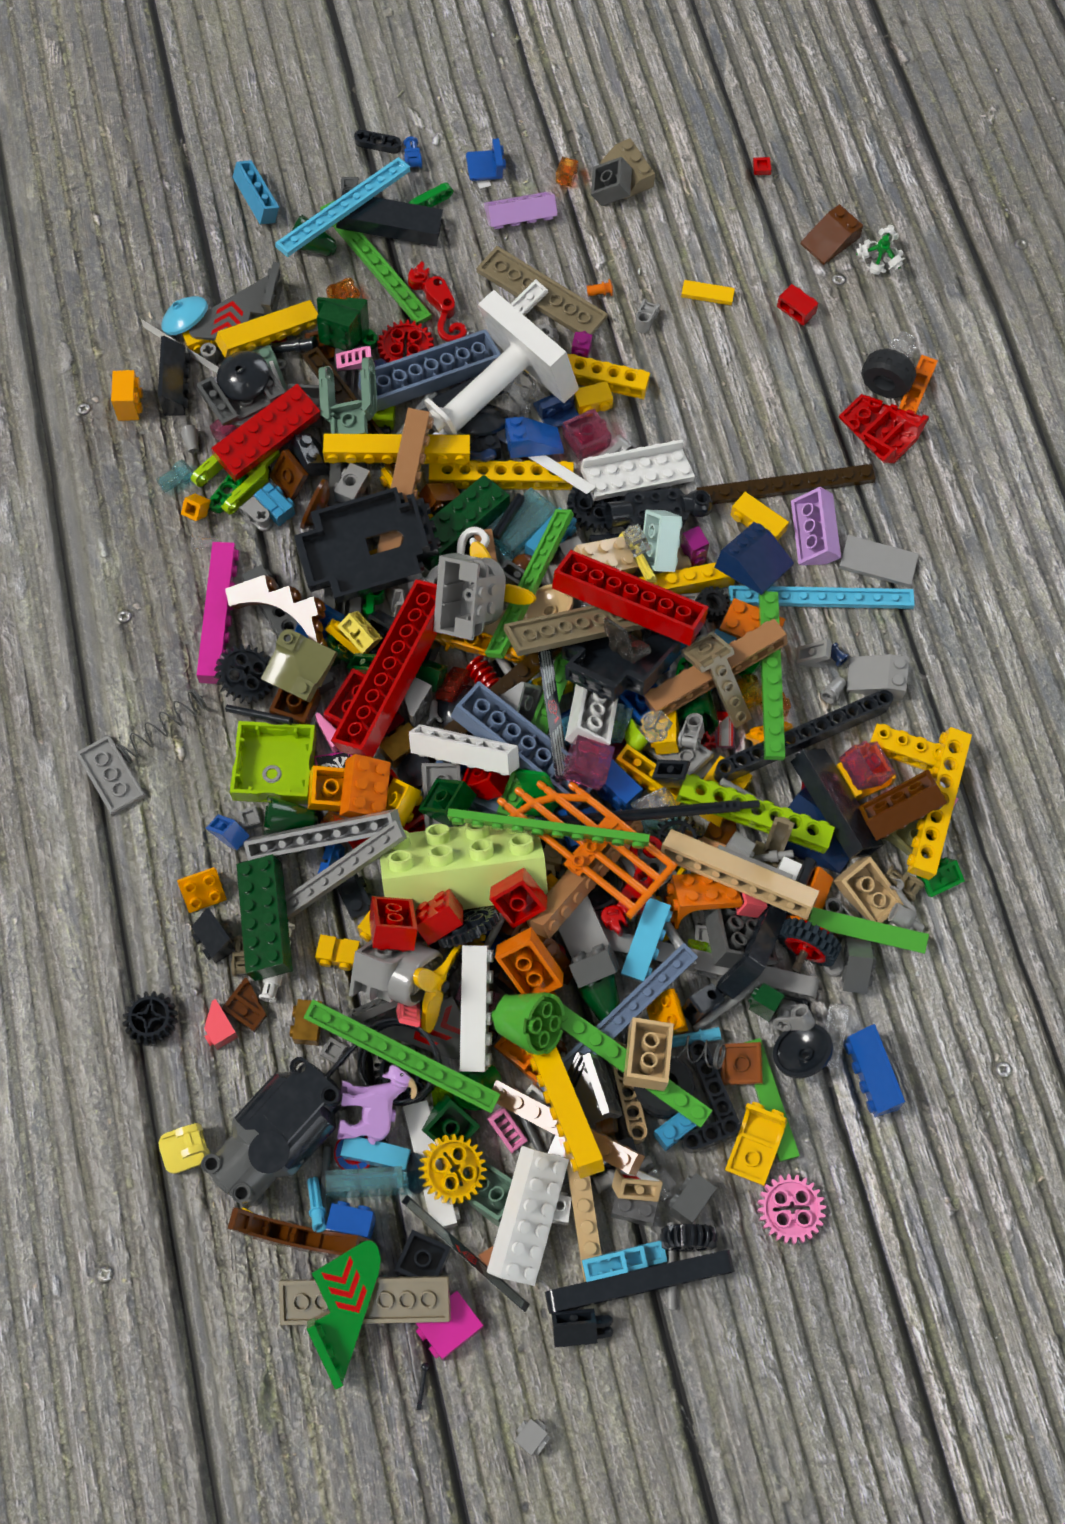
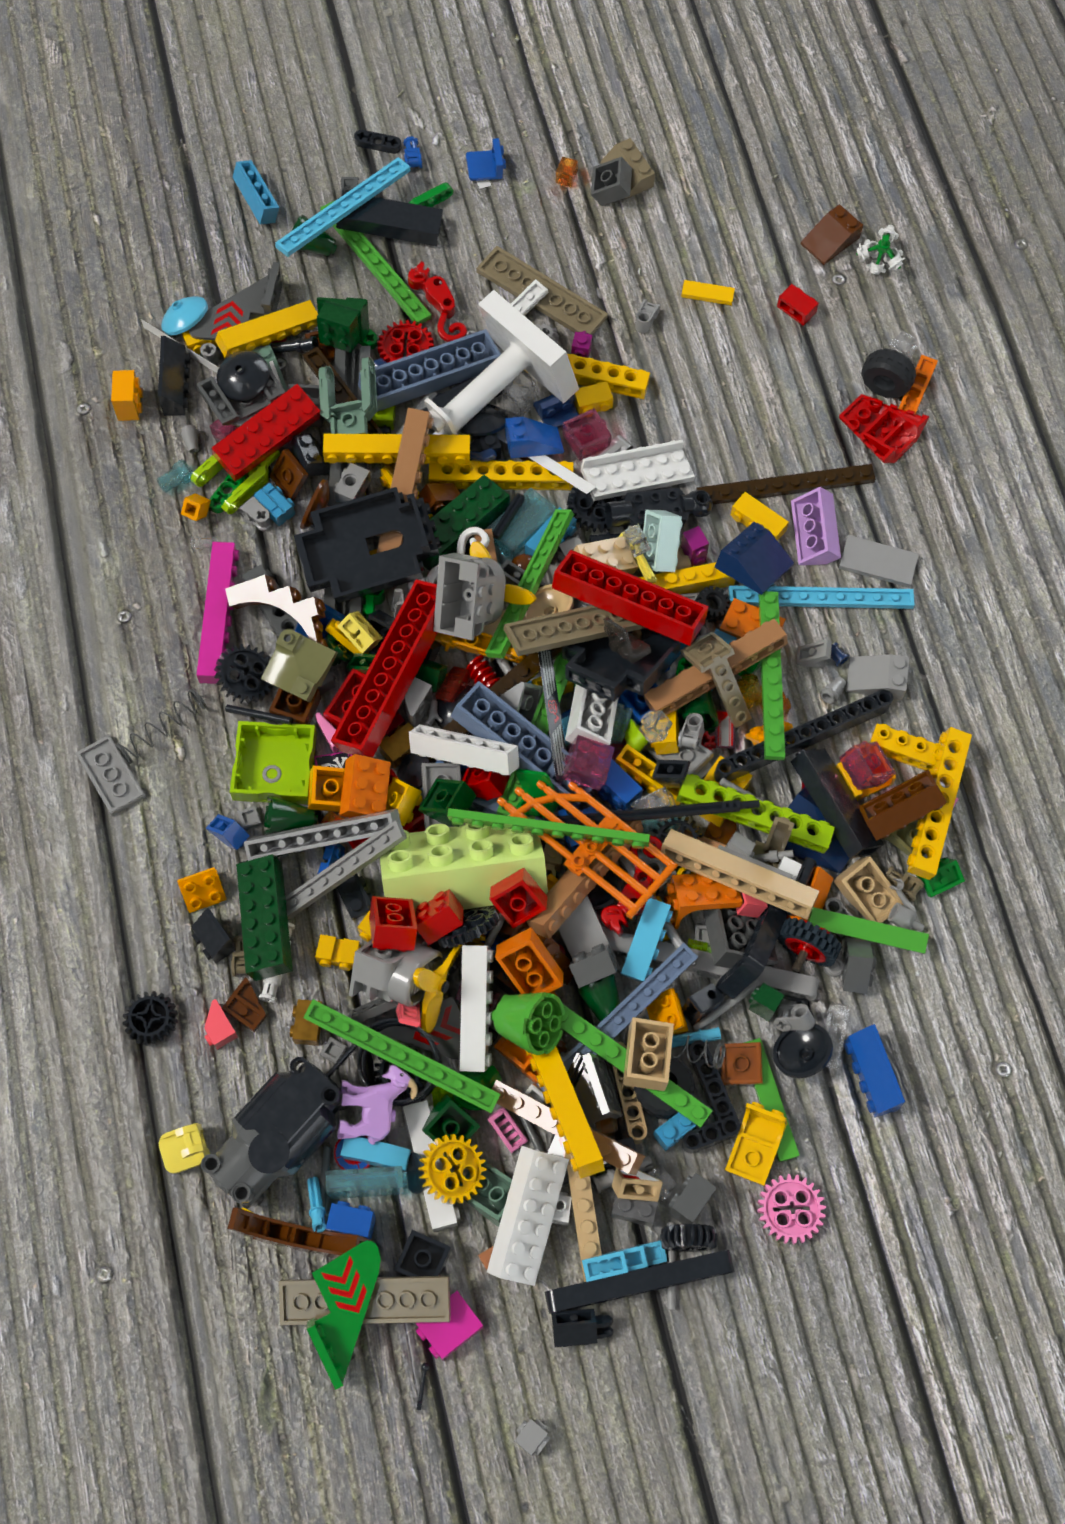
clear orange piece [326,278,361,299] -> none
bright pink slope [336,346,372,371] -> none
black sticker [401,1195,530,1313] -> none
lavender slope [484,191,557,229] -> none
orange pin [587,279,613,297] -> none
red plate [753,157,771,175] -> none

